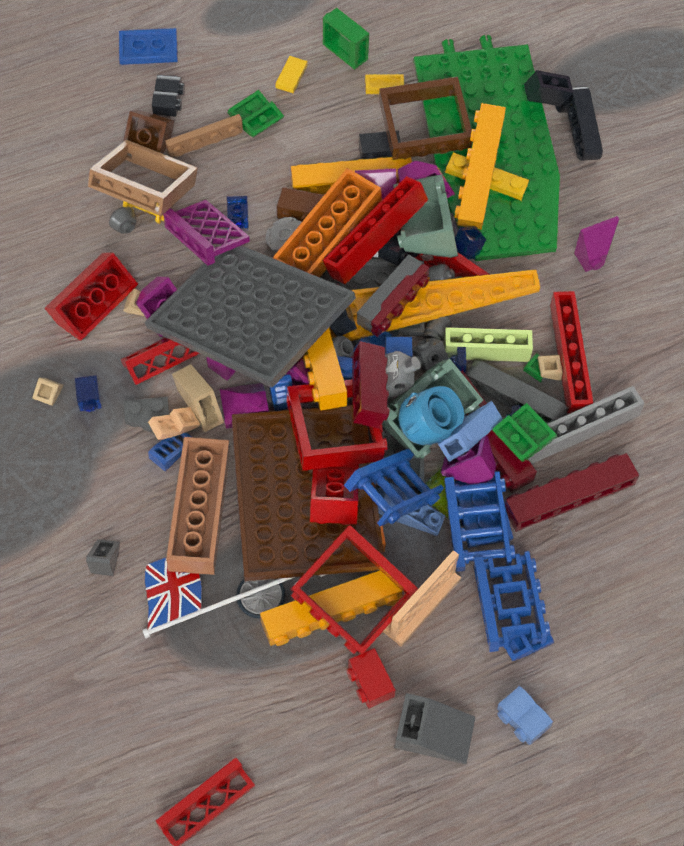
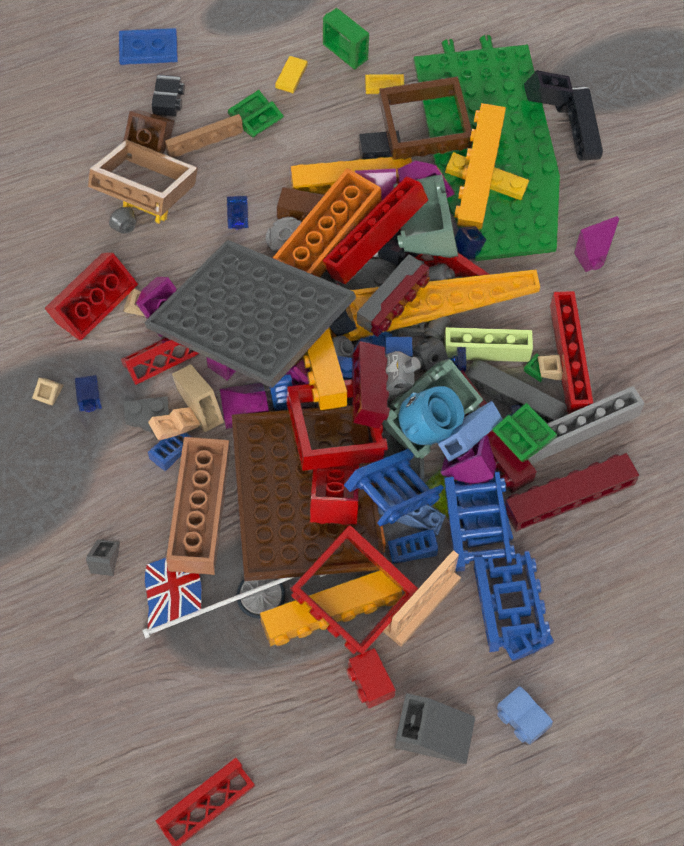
magenta fence [163,199,250,266] -> none
none -> blue slope [388,529,438,564]

